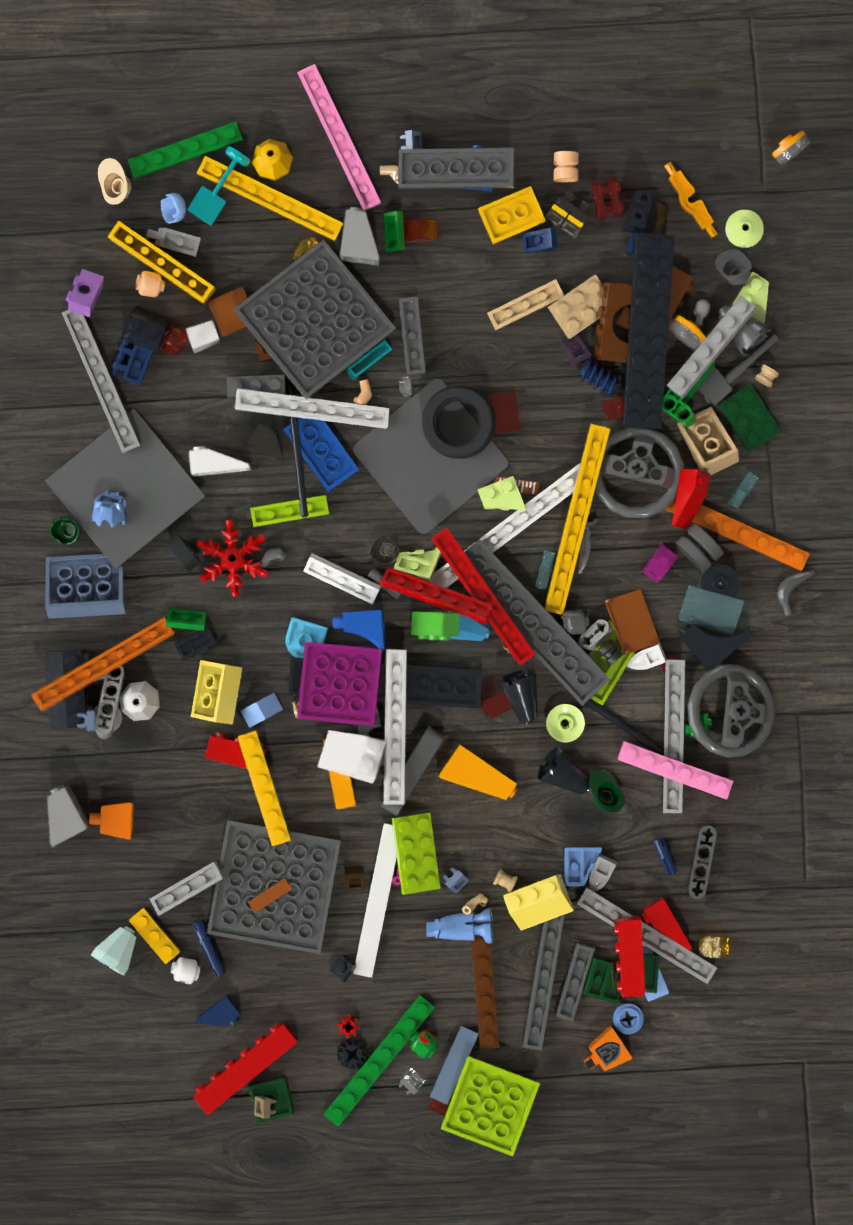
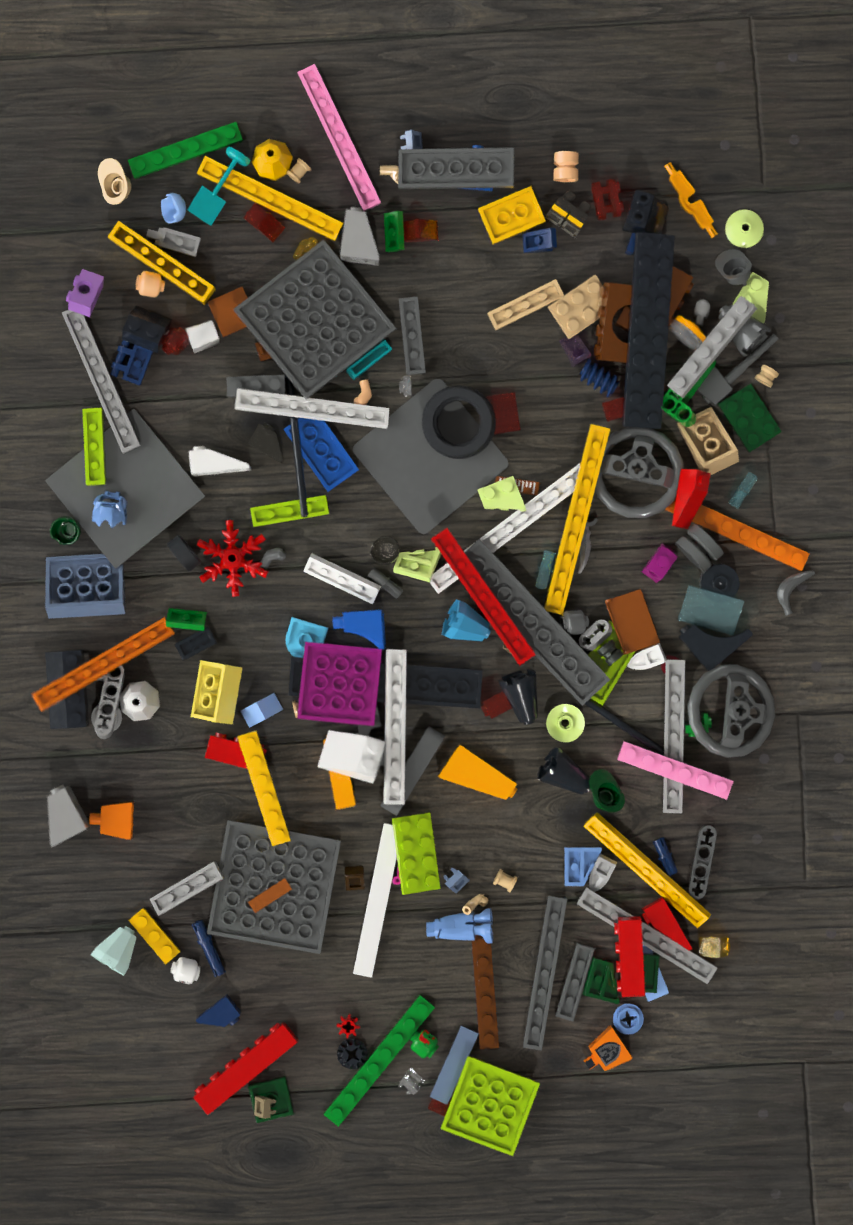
sand blue tile [77,710,95,731] -> none
black plate [329,955,357,982] -> none
red tile [380,567,494,624] -> none
bright green brick [411,612,460,640] -> none
light yellow slope [503,875,574,931] -> none
clear piece [772,130,811,166] -> none
none -> lime plate [82,408,106,486]
none -> clear red slope [243,203,285,243]
none -> tan bush [286,158,311,184]
none -> yellow plate [584,812,711,928]

